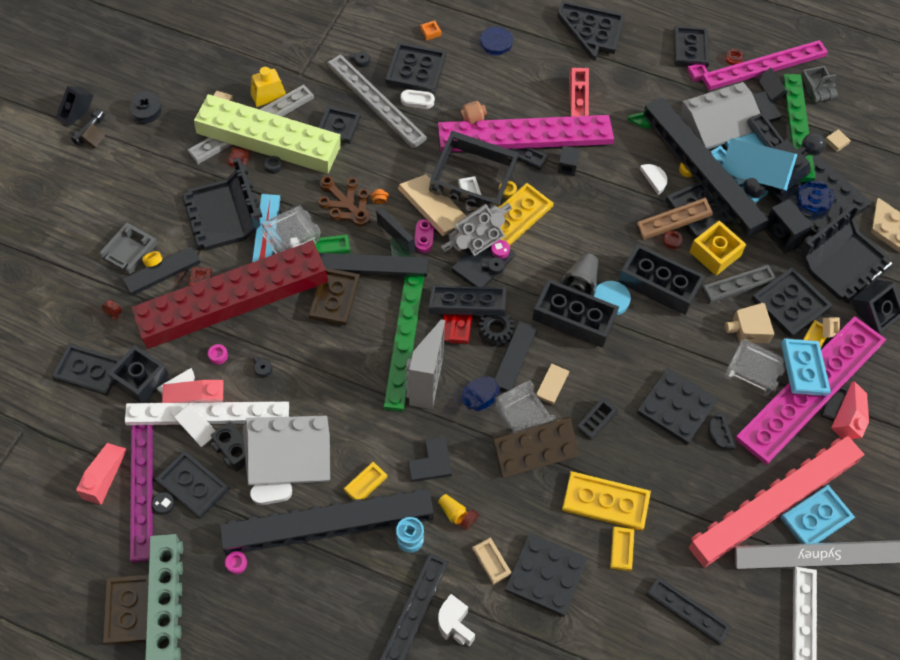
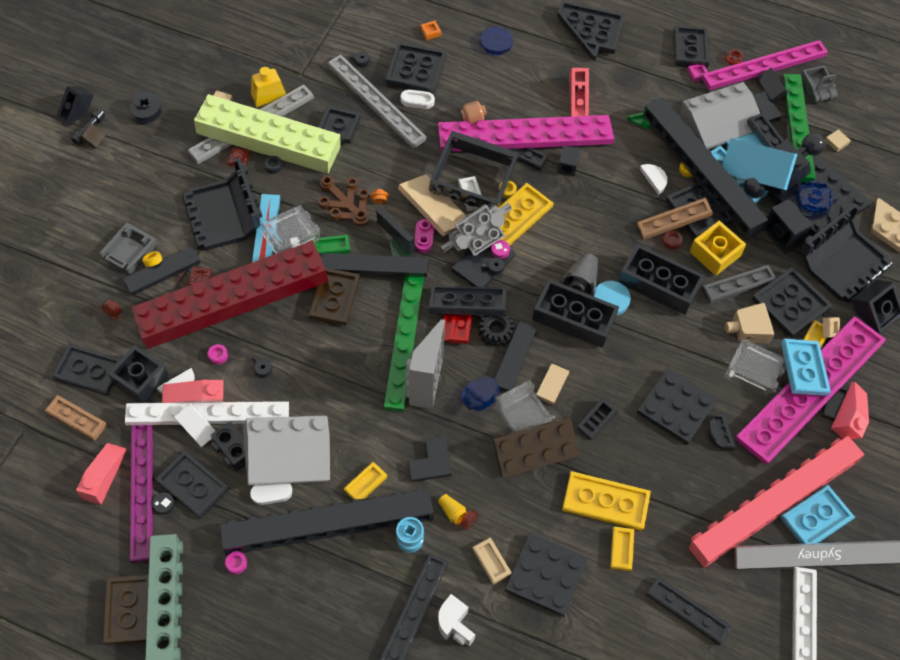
none -> medium nougat tile [45,395,107,441]

